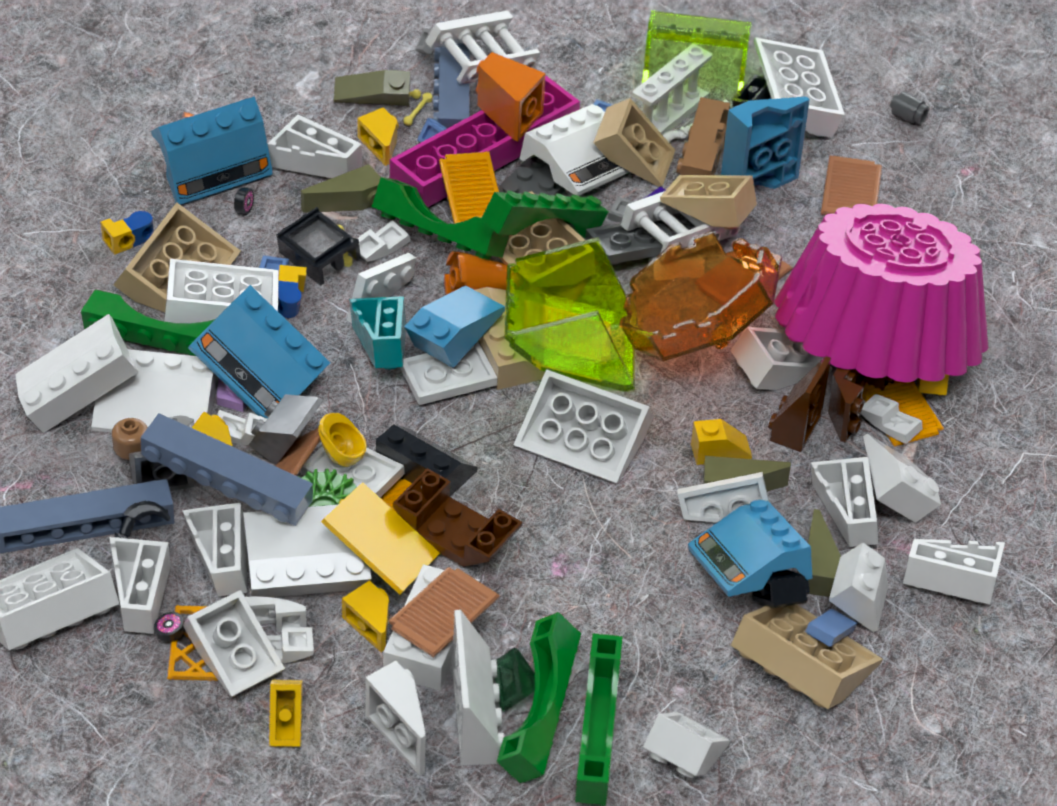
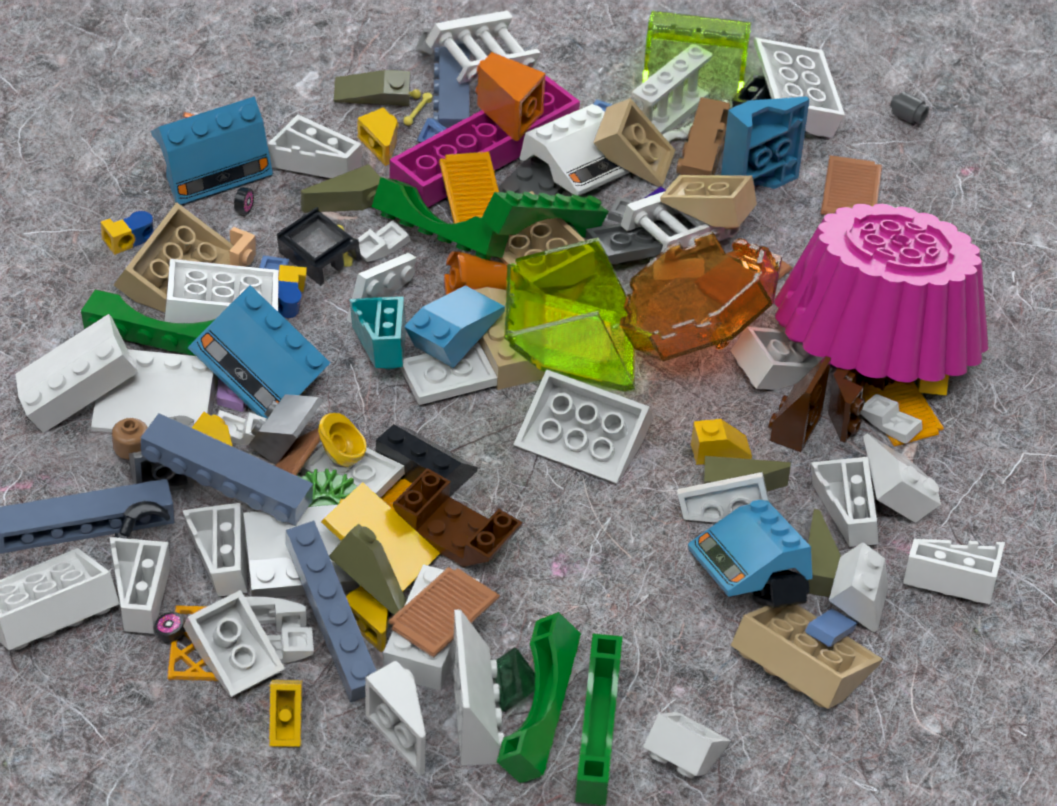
none -> light nougat bracket [229,227,256,267]
none -> sand blue brick [285,520,376,703]
none -> olive slope [329,523,406,615]

